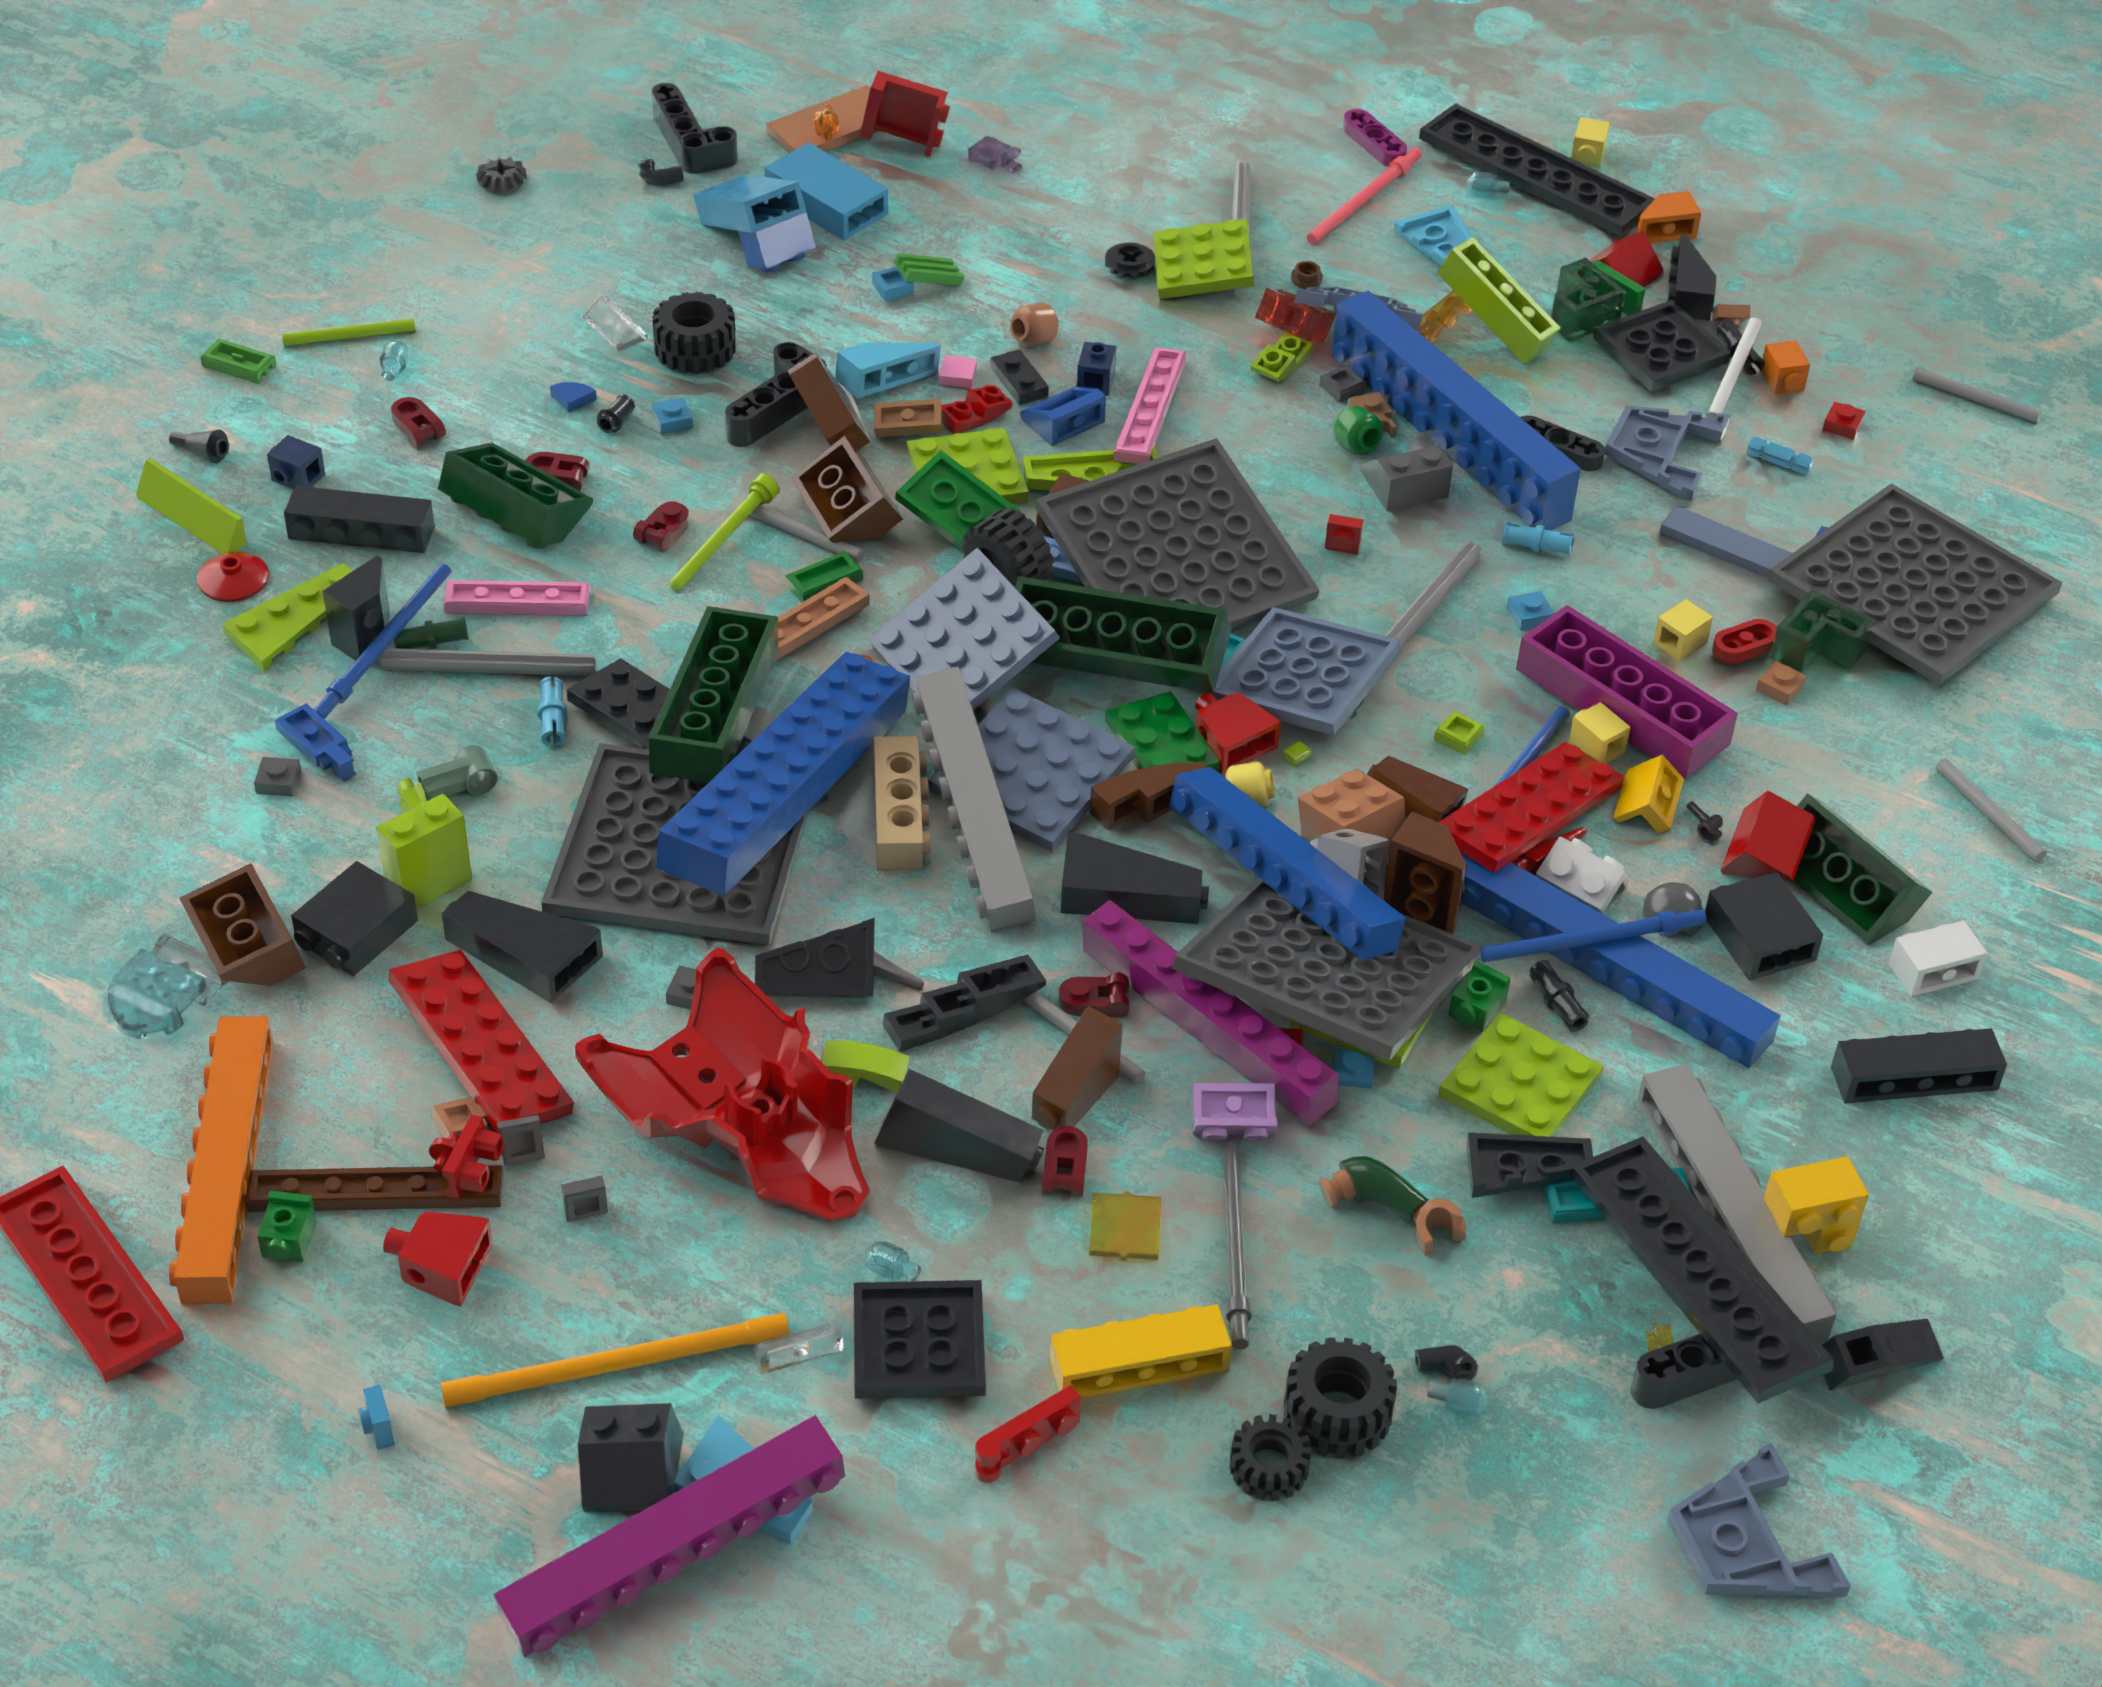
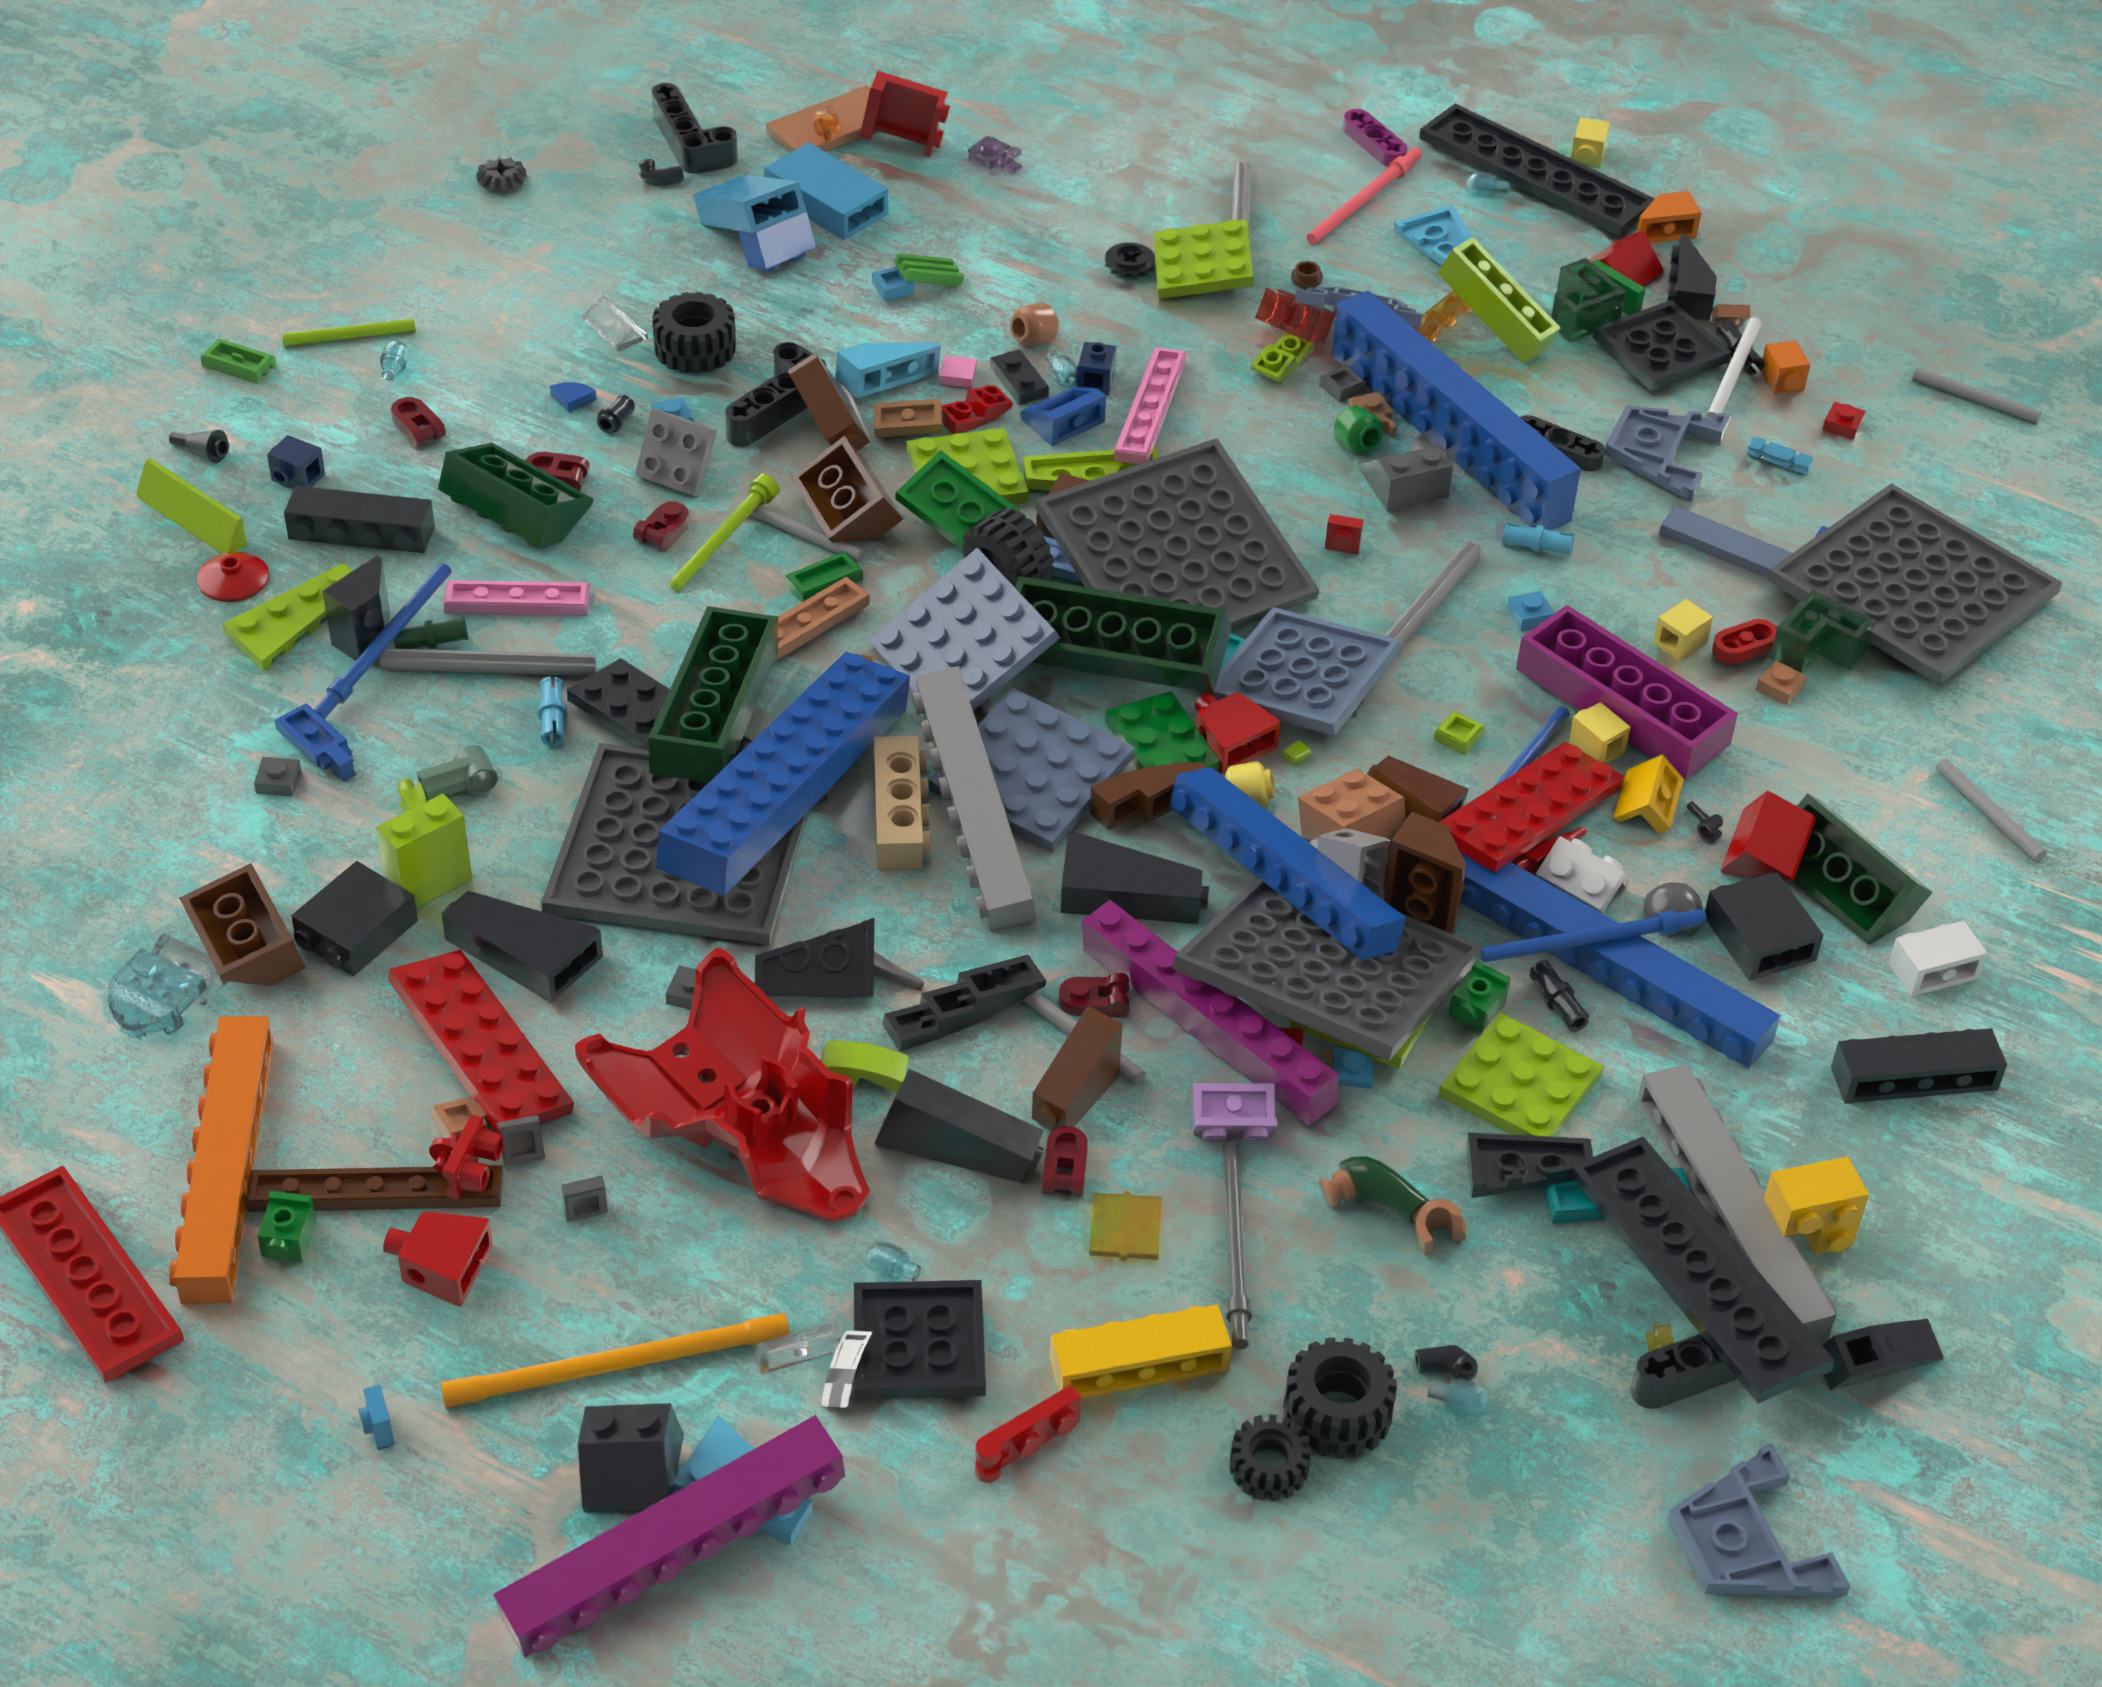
none -> light grey plate [635,409,717,496]
none -> sticker [821,1331,872,1408]
none -> clear light blue cylinder [1046,351,1077,388]

